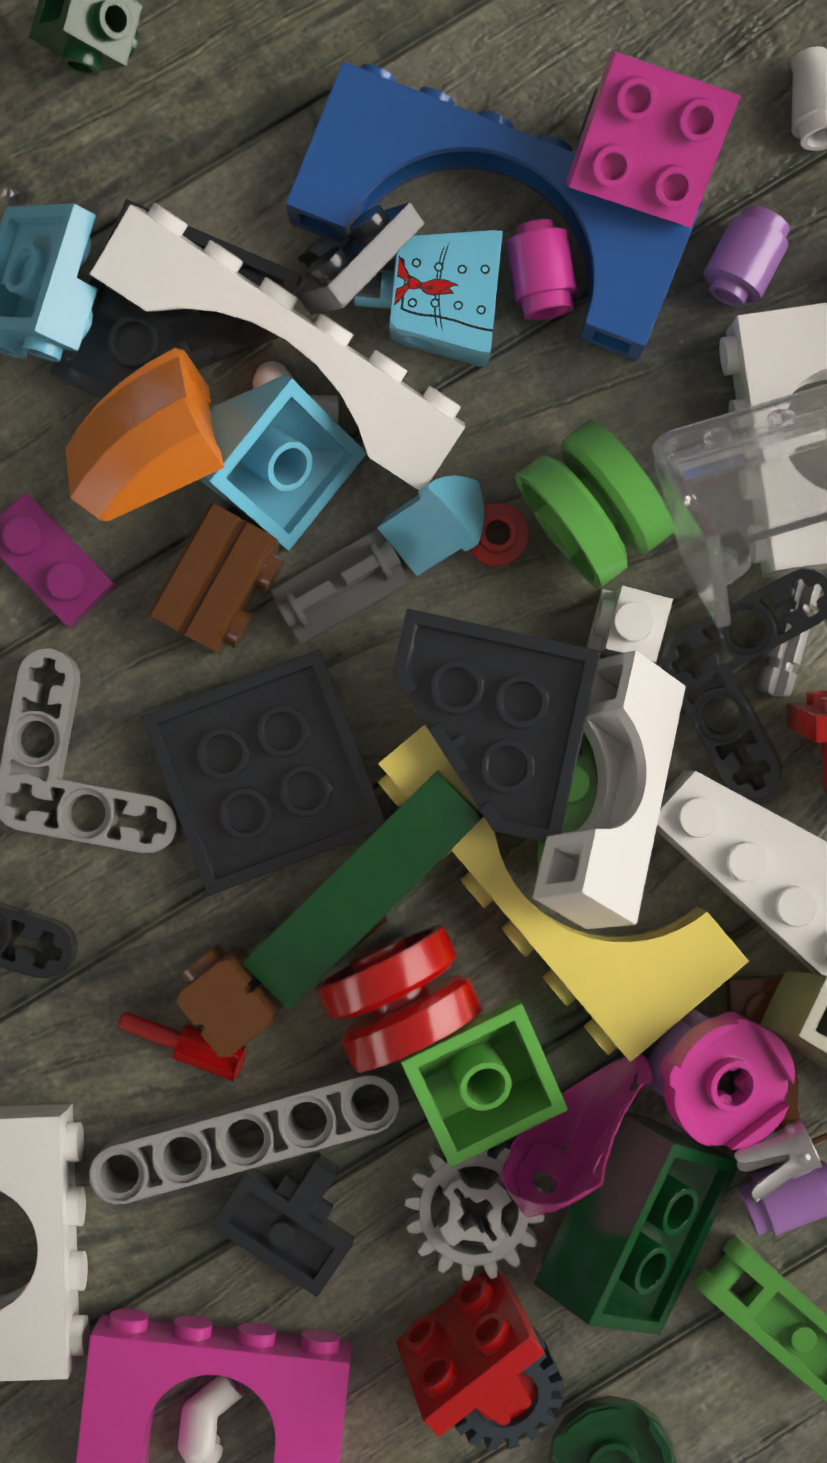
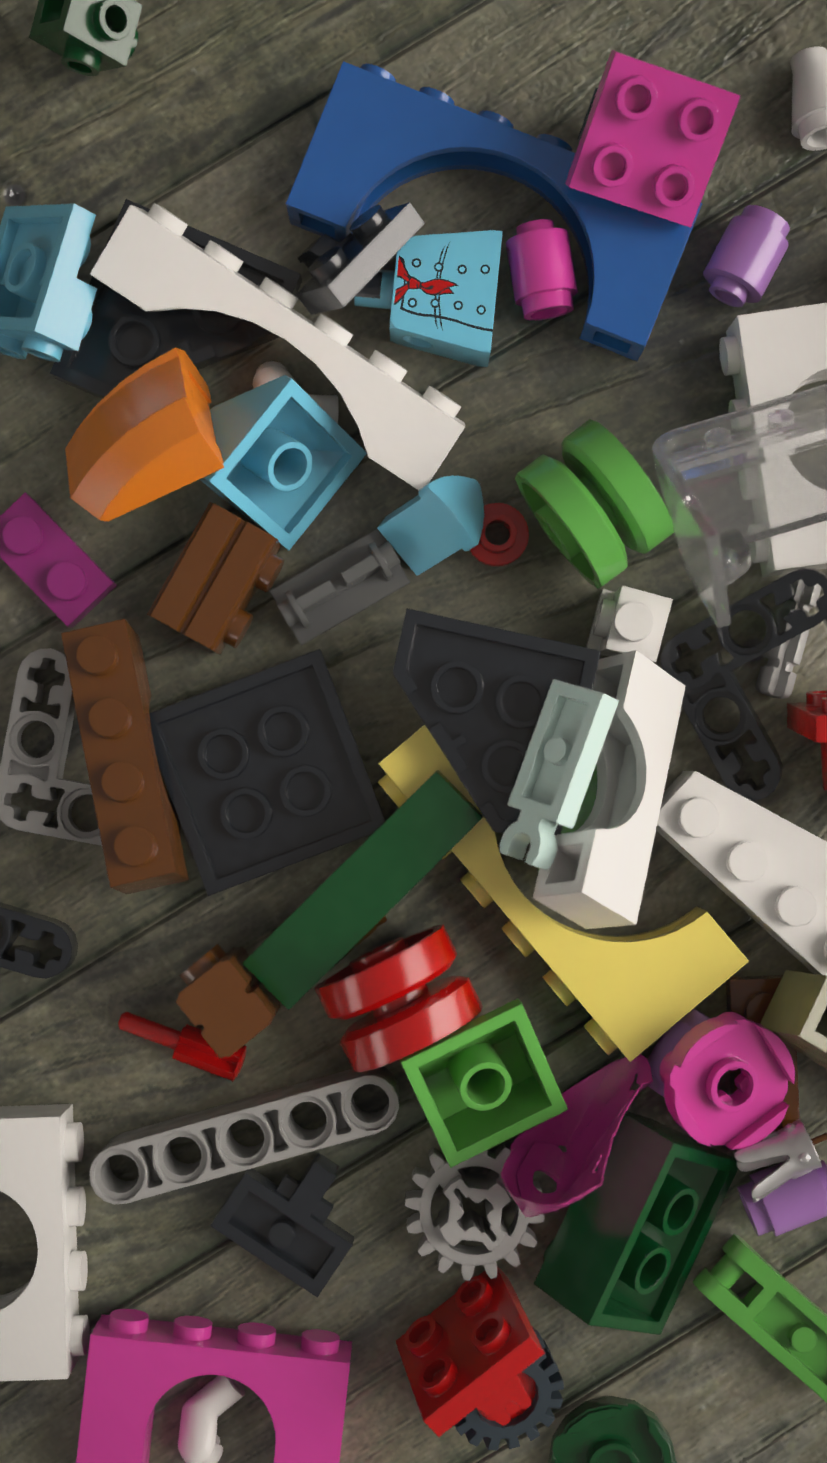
none -> reddish brown arch [61,618,189,895]
none -> light aqua plate [500,679,619,870]

